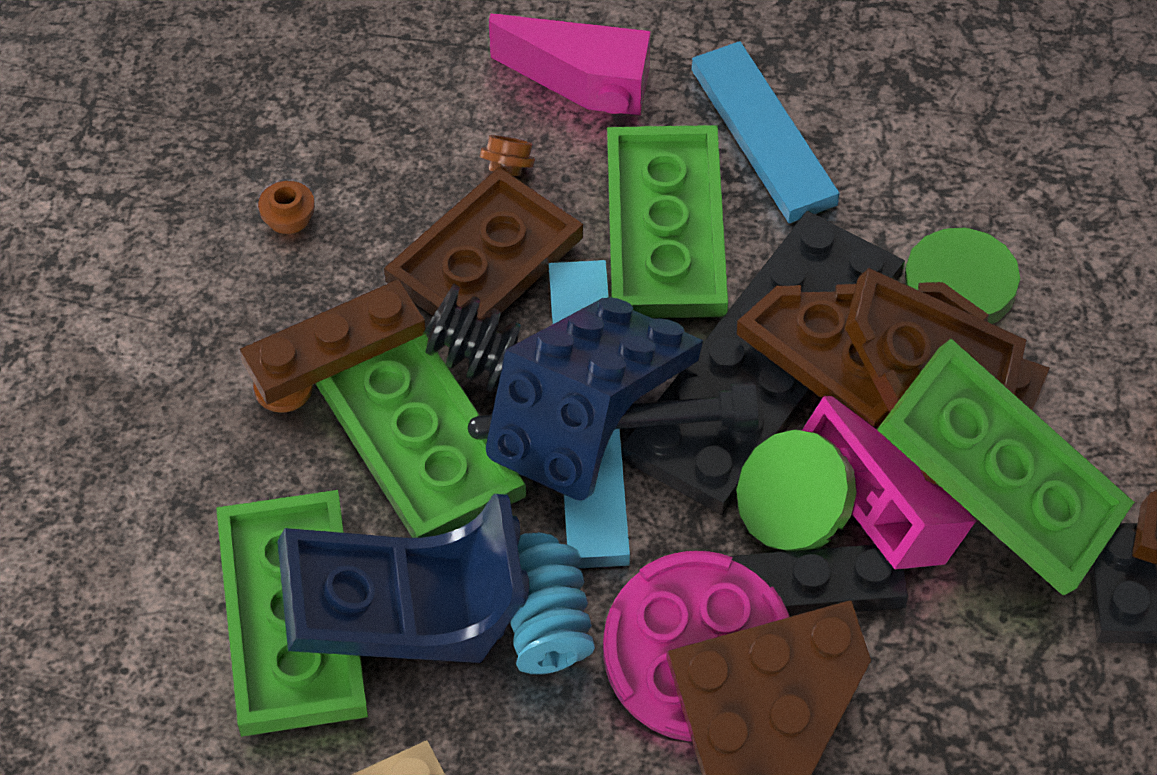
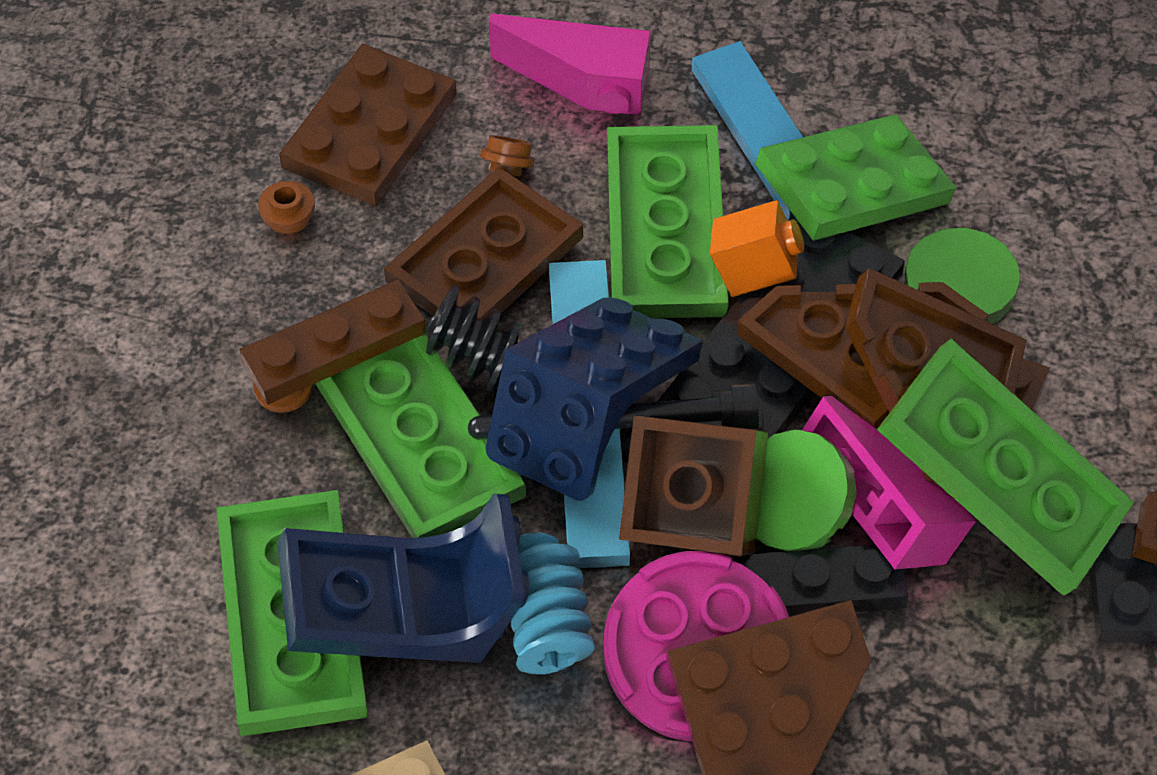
none -> reddish brown plate [279,43,457,206]
none -> reddish brown brick [619,416,769,556]
none -> orange brick [710,200,804,297]
none -> bright green plate [755,114,956,241]

